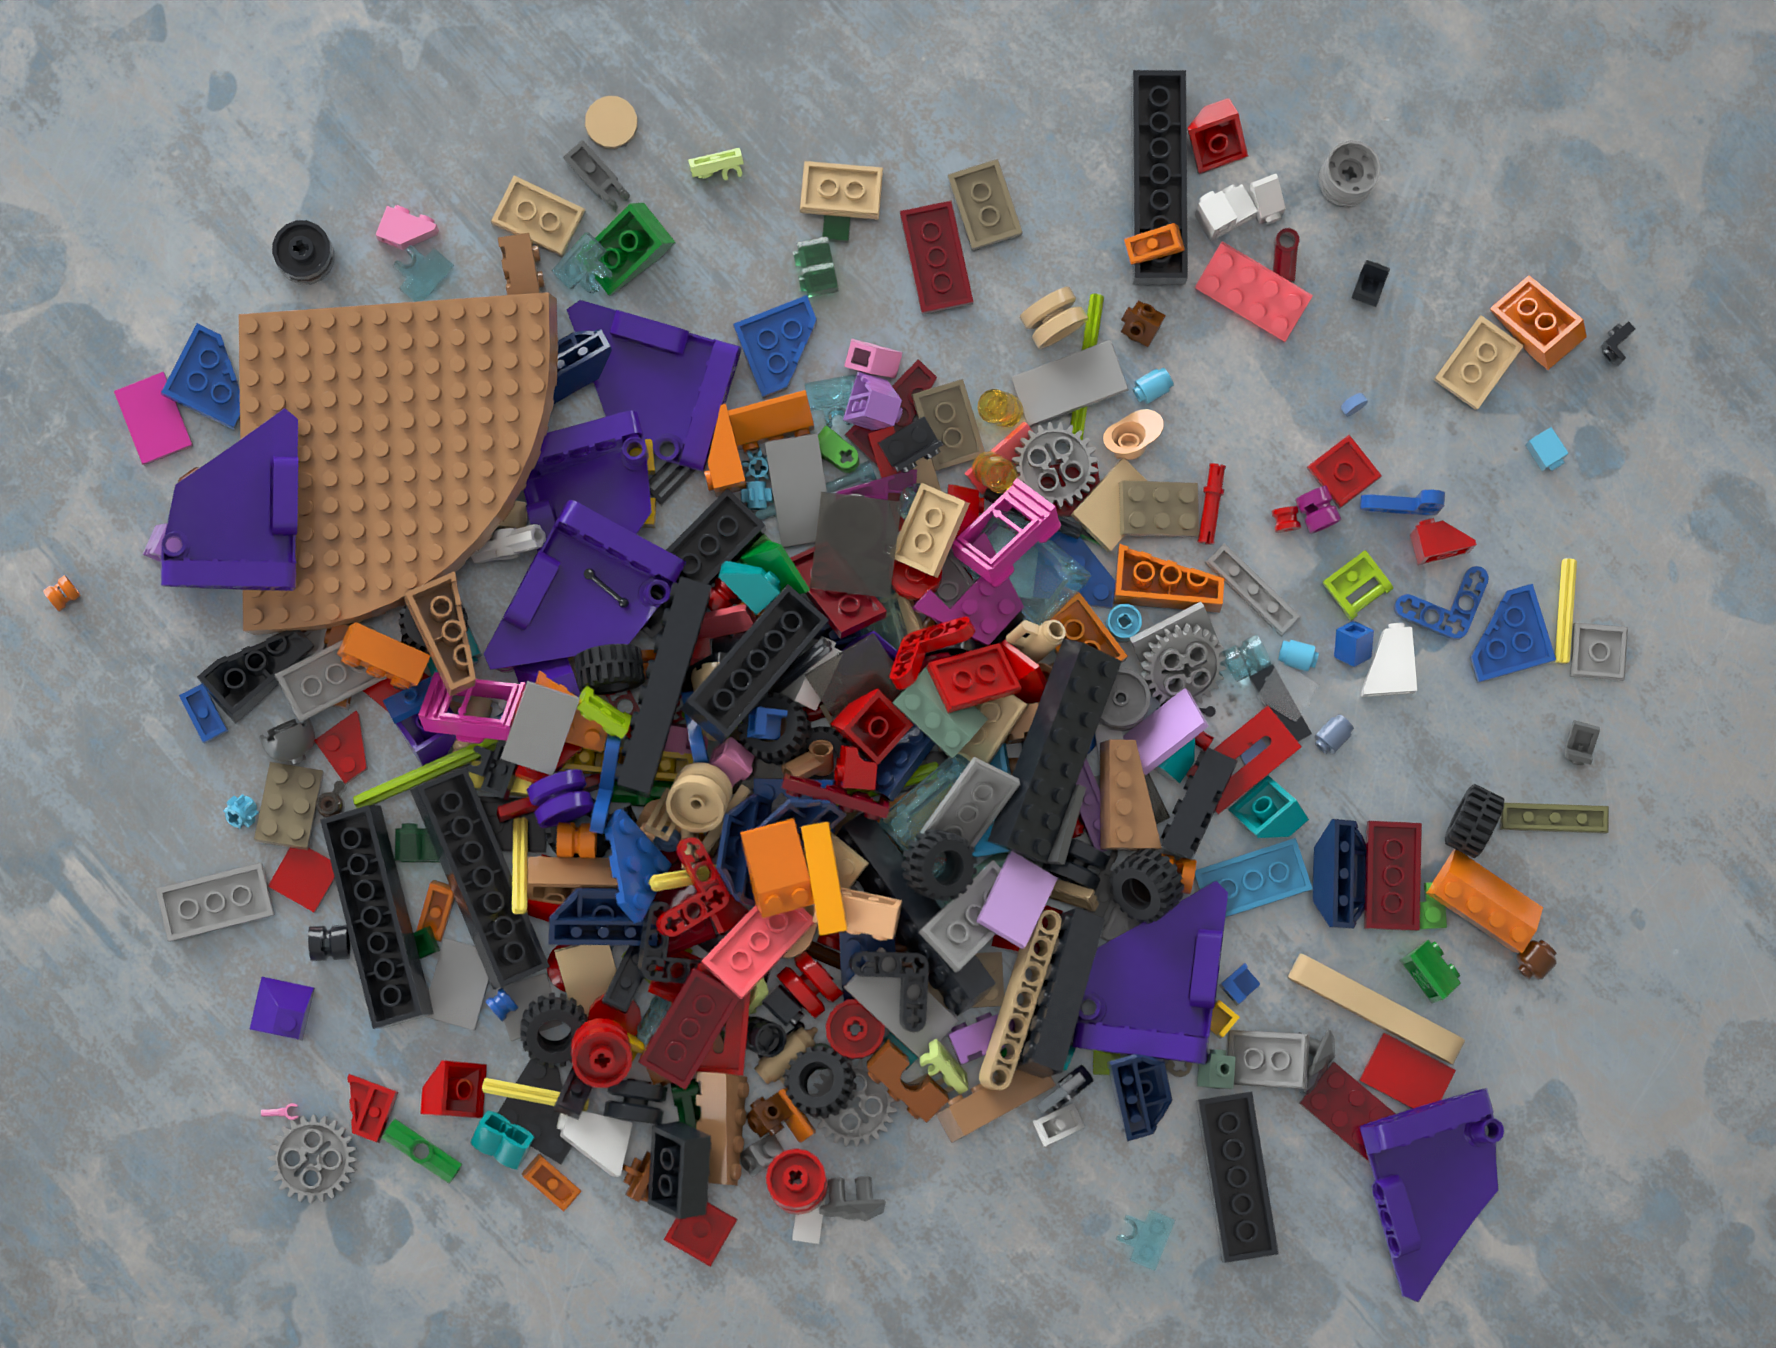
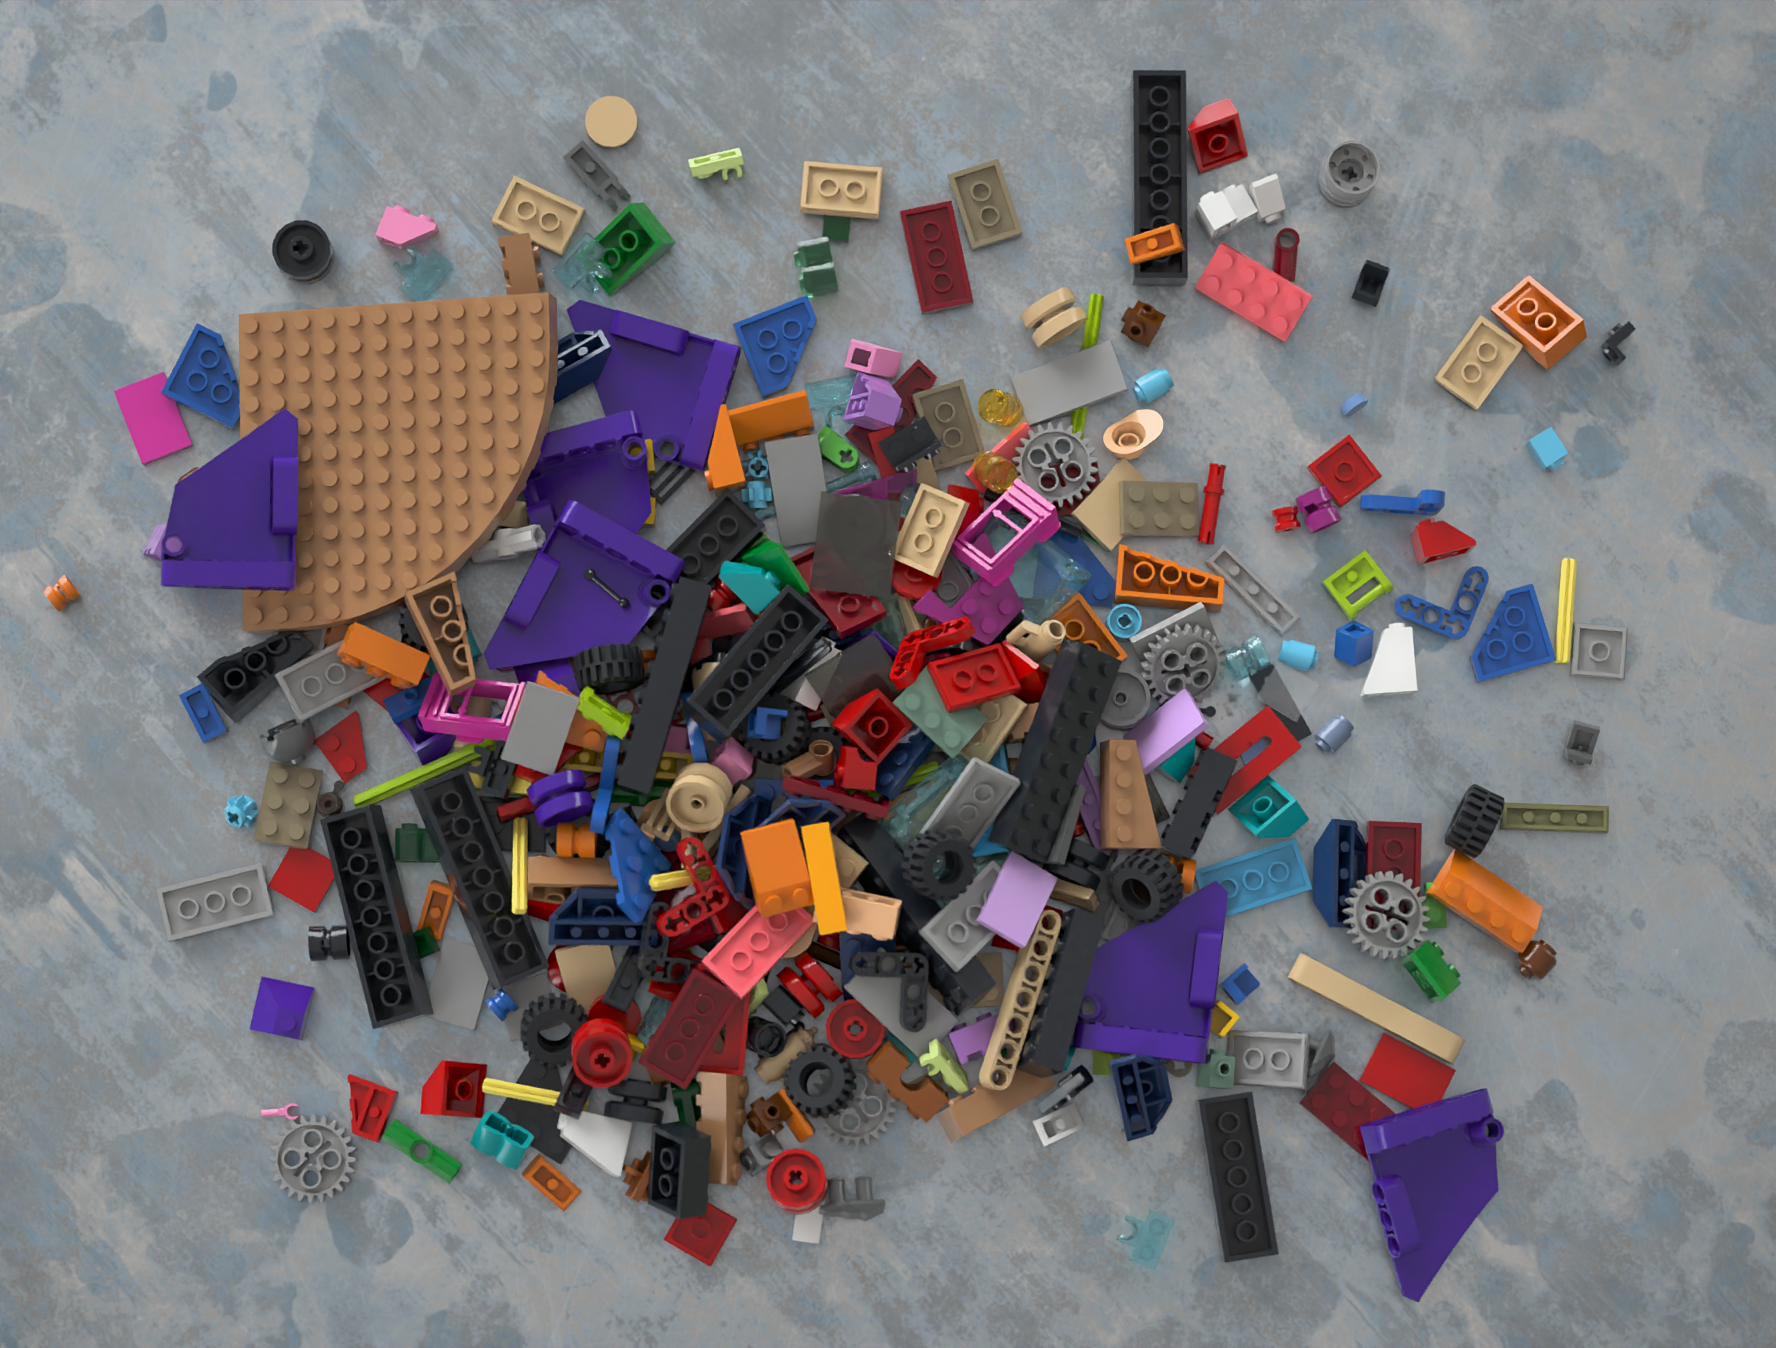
none -> light grey gear [1343,871,1430,959]

